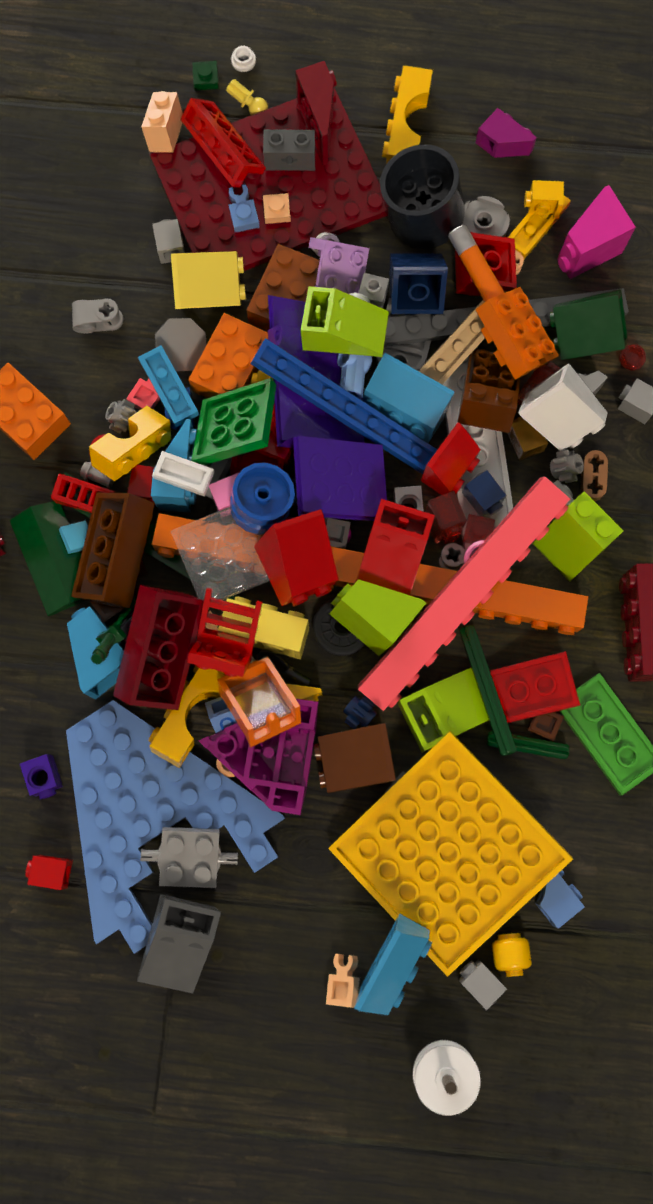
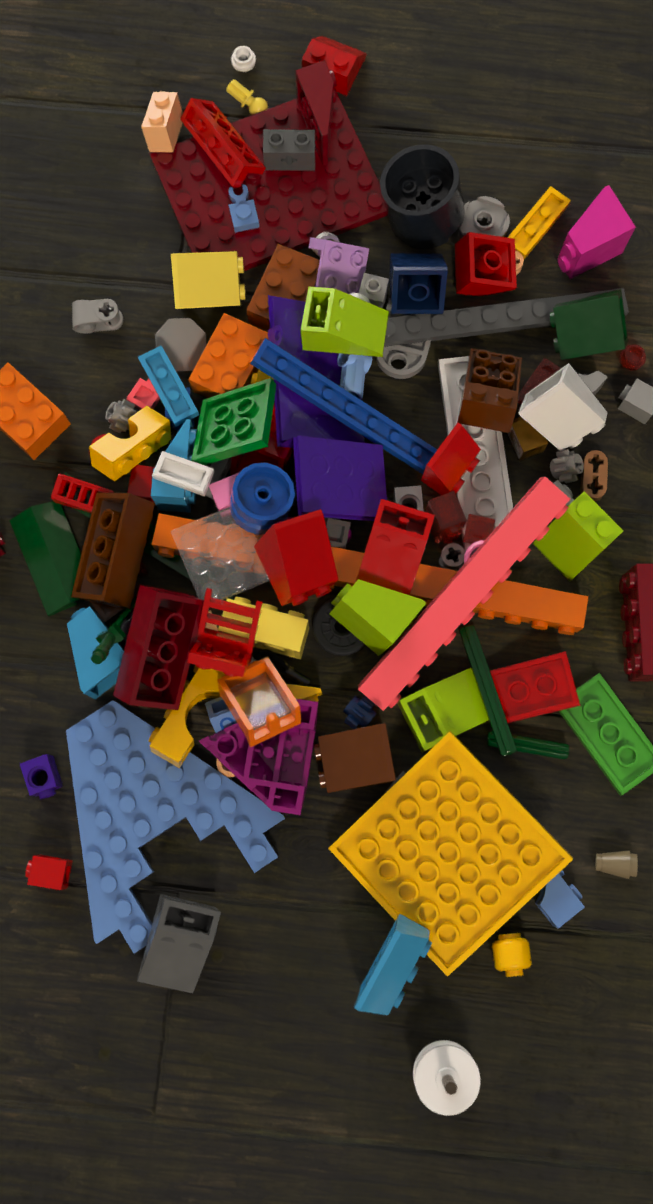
medium azure tile [59,520,88,554] -> none
light grey pin [80,461,114,489] -> none
light grey plate [141,827,238,888] -> none
light grey brick [152,219,185,264] -> none
dark green plate [192,61,219,90] -> none
light nougat plate [263,193,291,224] -> none
light nougat plate [326,954,360,1008] -> none
dark azure slope [362,353,455,443] -> none
yellow arch [382,65,433,164] -> none
tan plate [418,300,485,385] -> none
orange piece [448,225,559,380] -> none
light grey brick [458,959,507,1010] -> none
dark blue brick [462,470,507,518] -> none
magenta slope [475,108,537,158] -> none
yellow brick [524,180,564,219] -> none
reddish brown tile [527,712,564,742] -> none
none -> red slope [302,36,366,96]
none -> dark tan cone [595,850,638,879]

